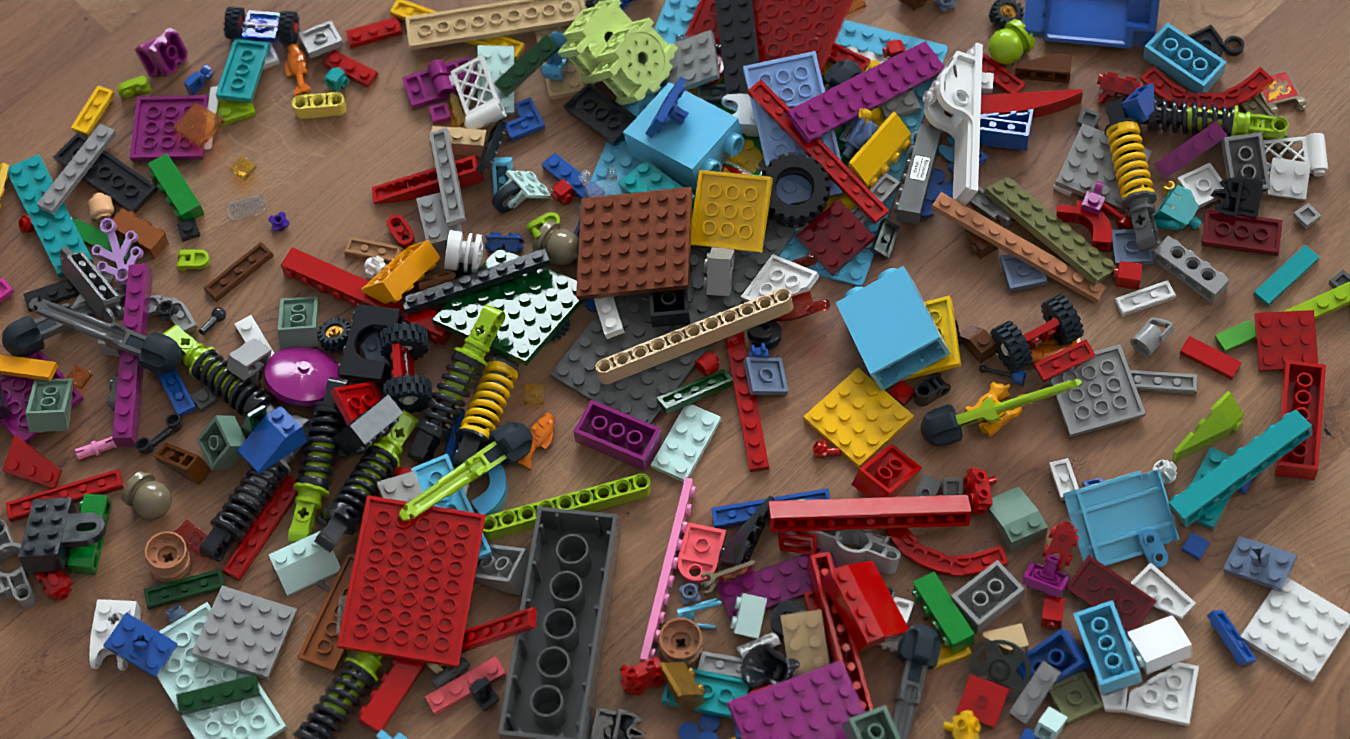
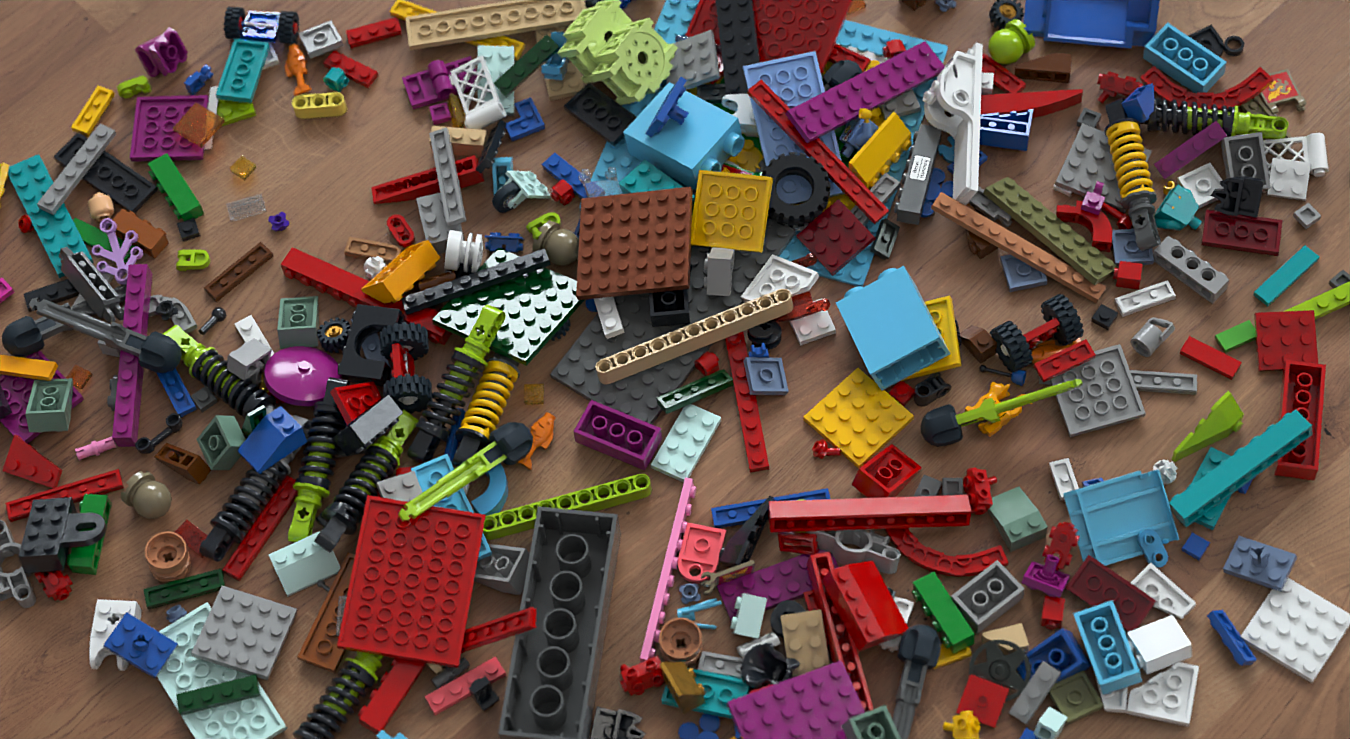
none -> white plate [786,299,836,346]
none -> black plate [1091,304,1118,330]

